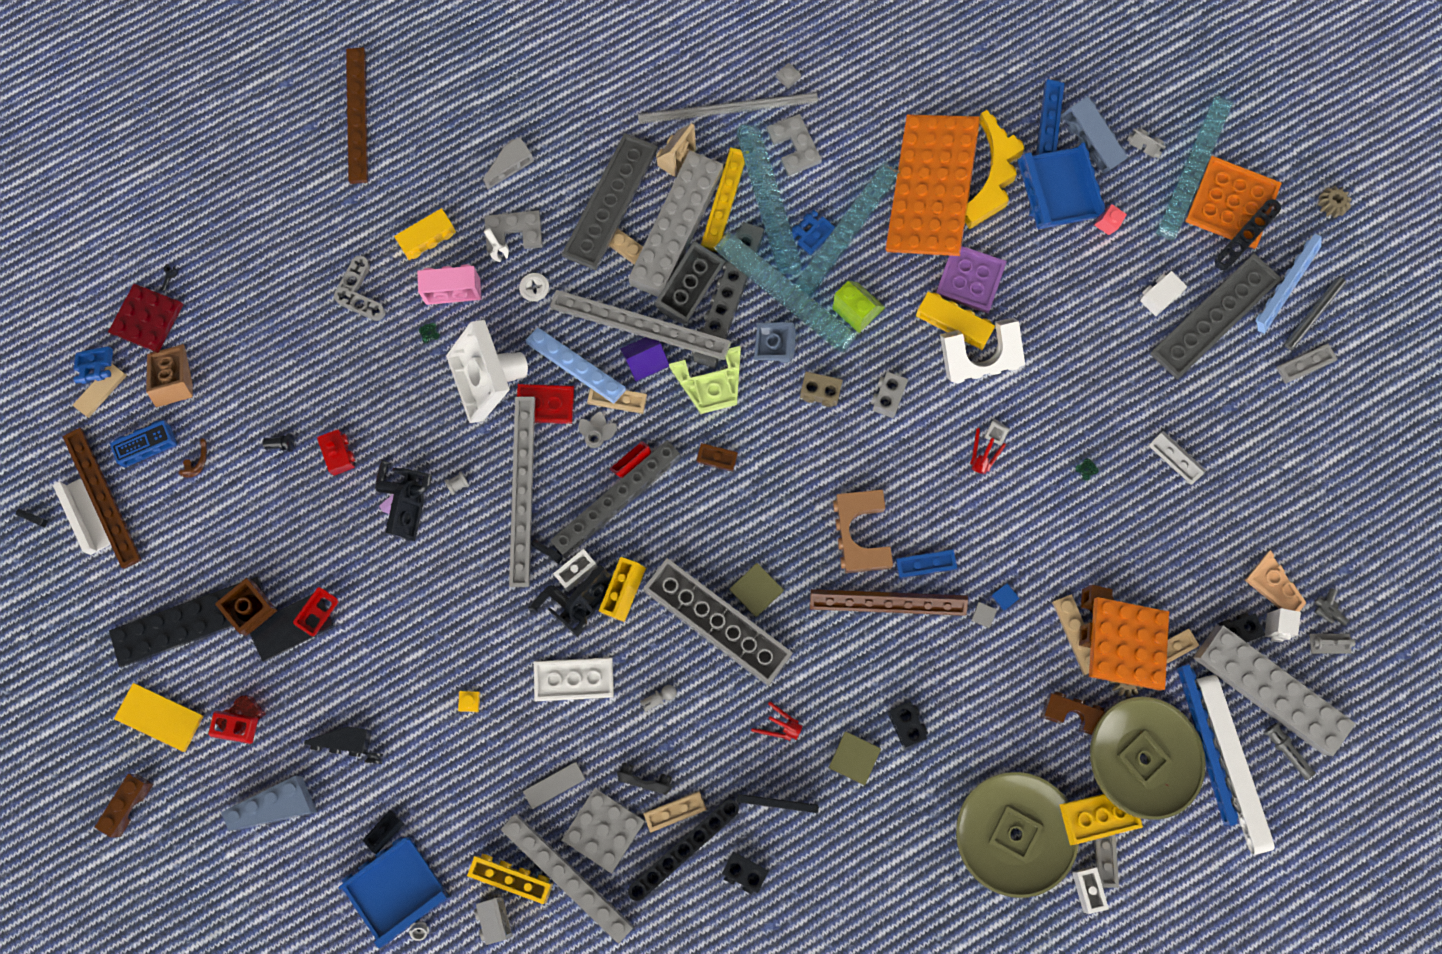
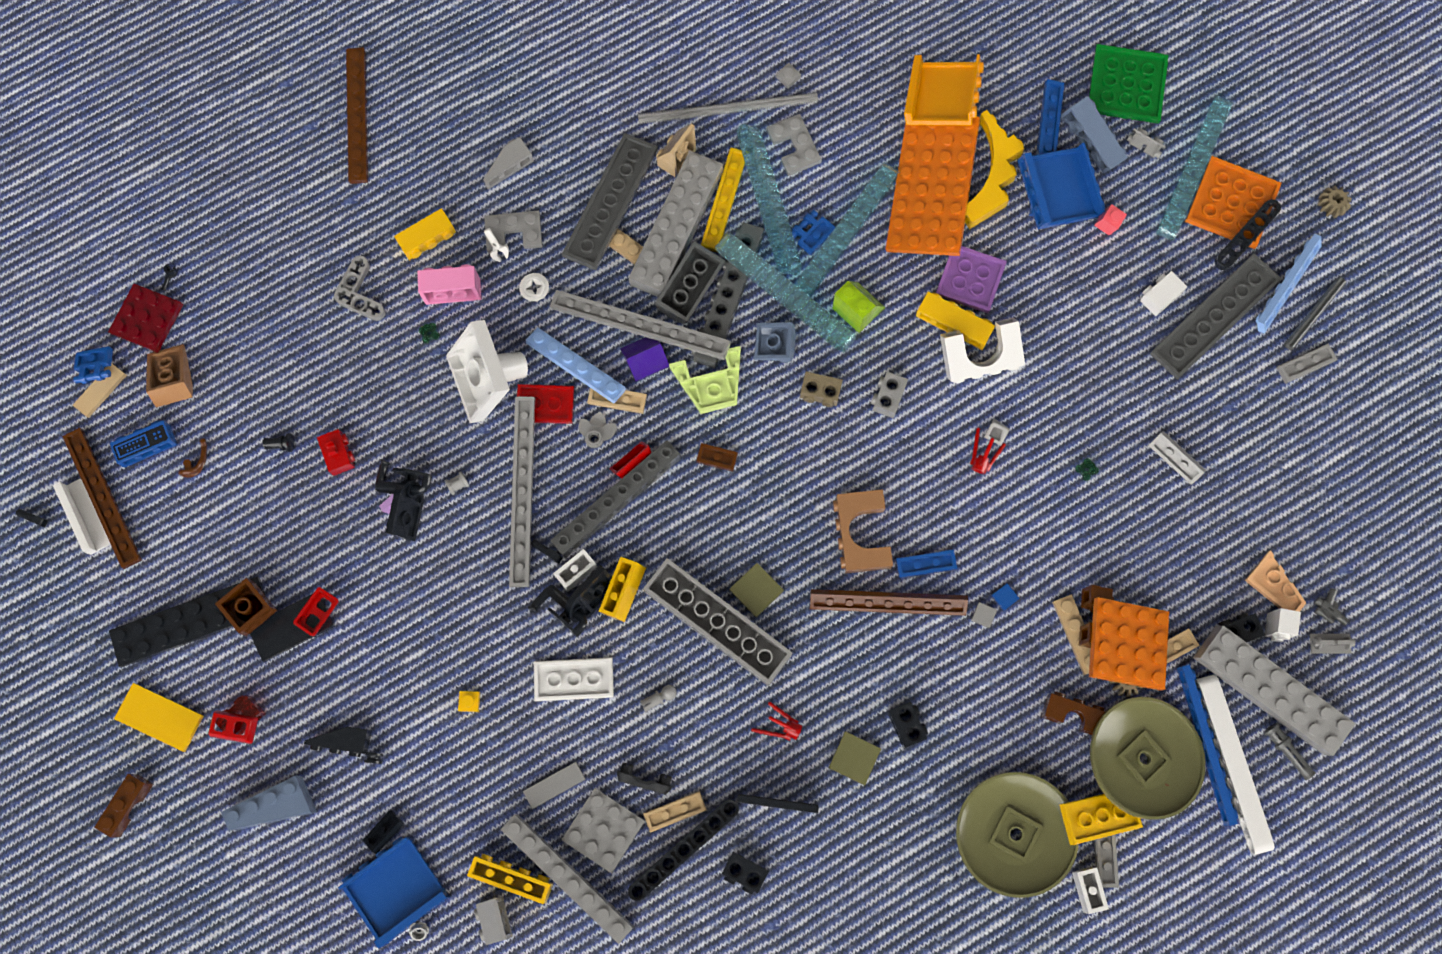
none -> light orange panel [904,54,984,125]
none -> green plate [1089,44,1169,124]

